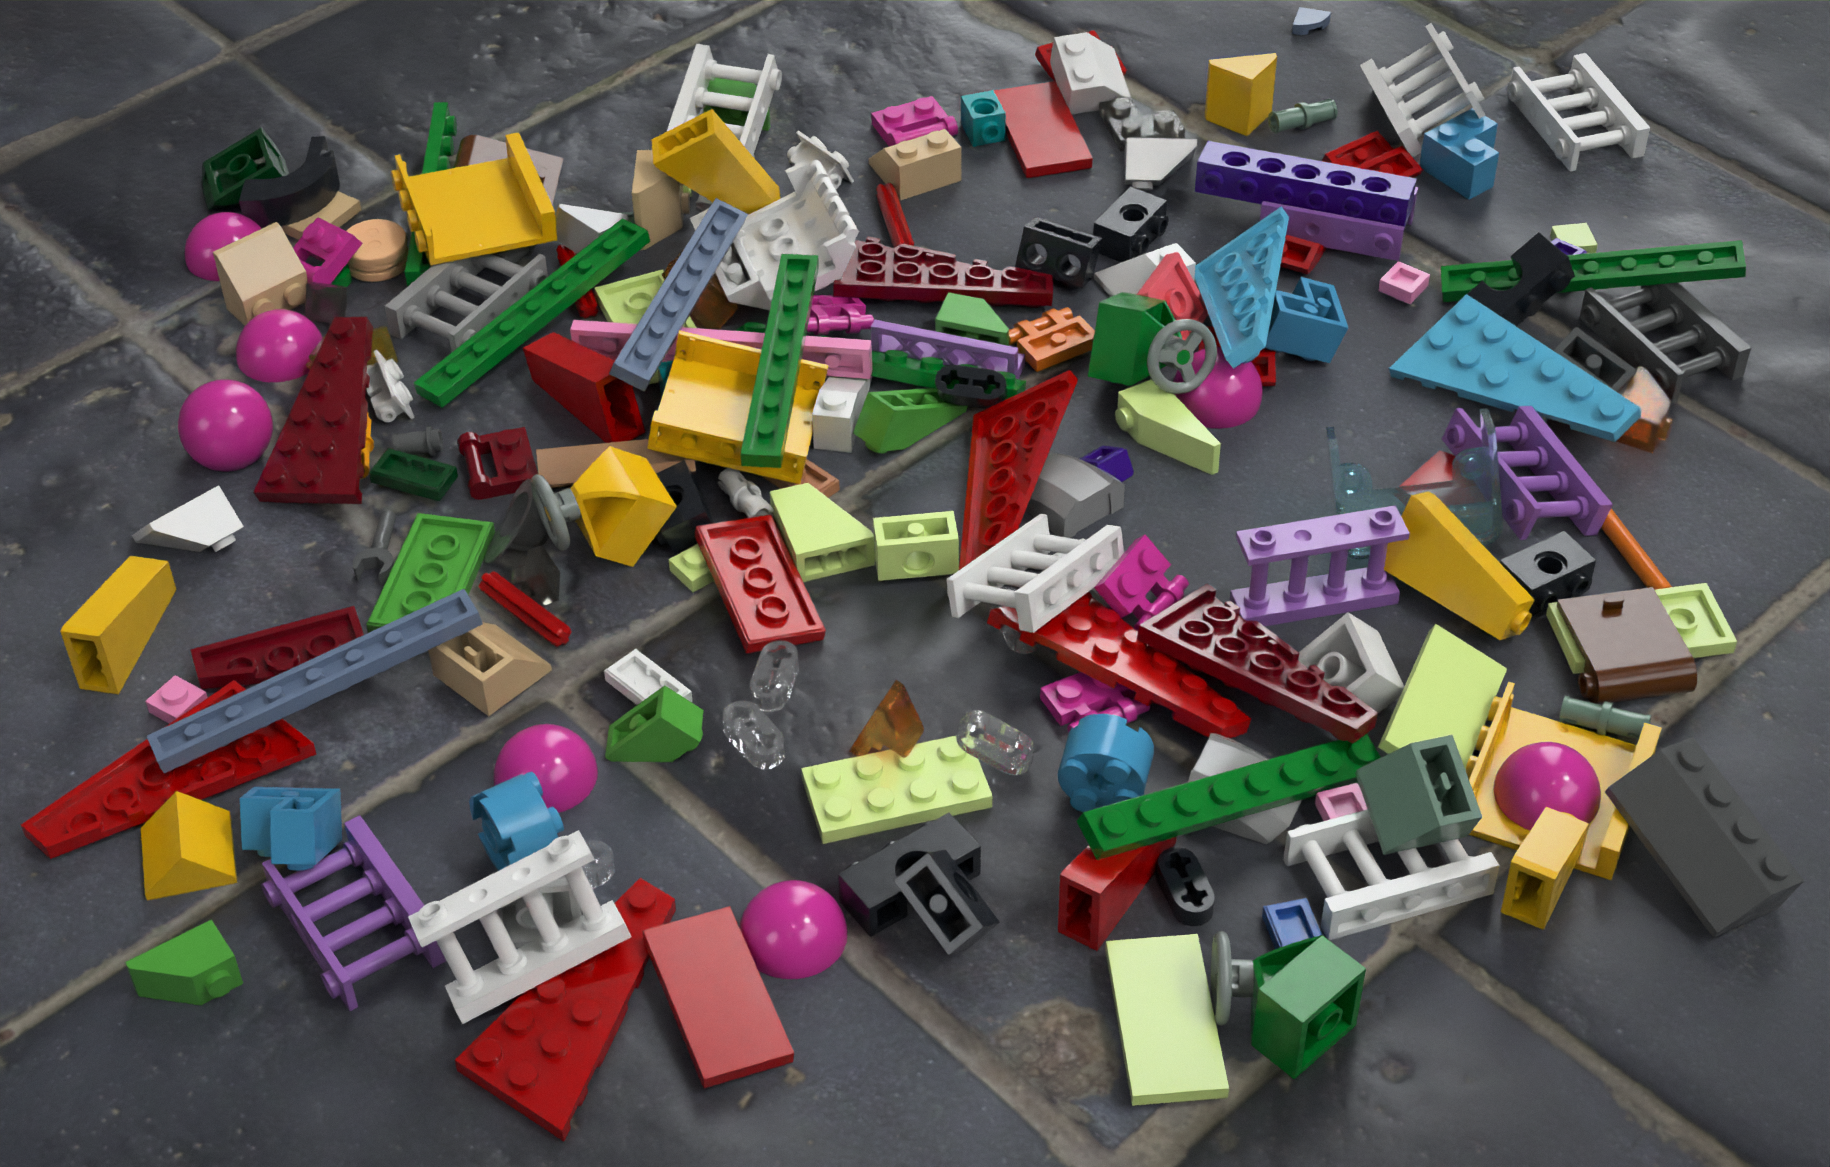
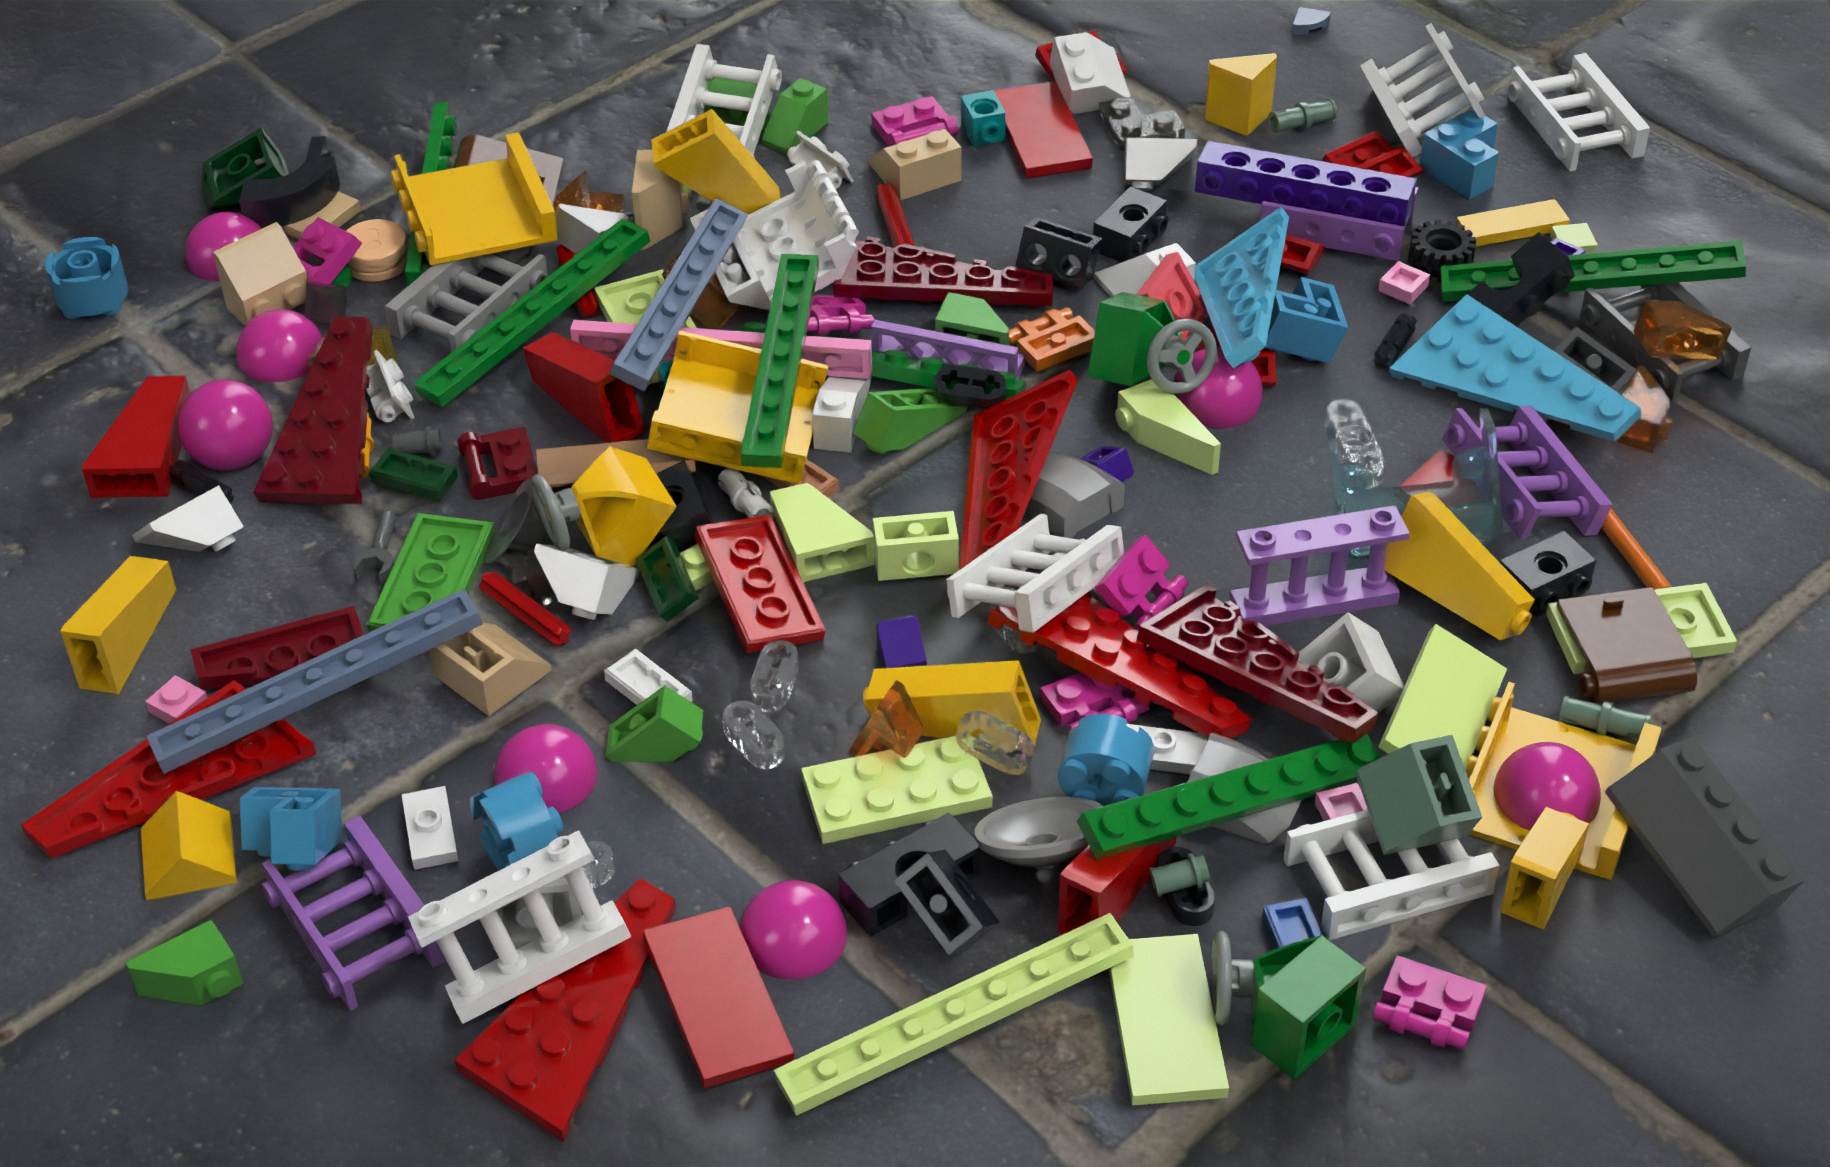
none -> dark azure brick [45,237,128,319]
none -> red slope [82,376,190,498]
none -> black axle [169,460,234,503]
none -> white plate [401,786,458,870]
none -> white slope [534,544,640,620]
none -> clear orange slope [553,171,625,215]
none -> dark green plate [636,536,699,622]
none -> bright green slope [762,78,829,155]
none -> yellowish green plate [774,913,1134,1116]
none -> yellow slope [863,660,1041,751]
none -> dark purple slope [876,616,927,668]
none -> light grey dish [974,797,1103,869]
none -> white plate [1126,724,1208,774]
none -> sand green pin [1149,853,1210,897]
none -> clear beam [1325,399,1386,488]
none -> dark pink plate [1372,955,1487,1050]
none -> black axle [1373,313,1417,369]
none -> black tyre [1408,220,1476,282]
none -> yellow tile [1455,199,1570,247]
none -> clear orange slope [1633,300,1732,360]

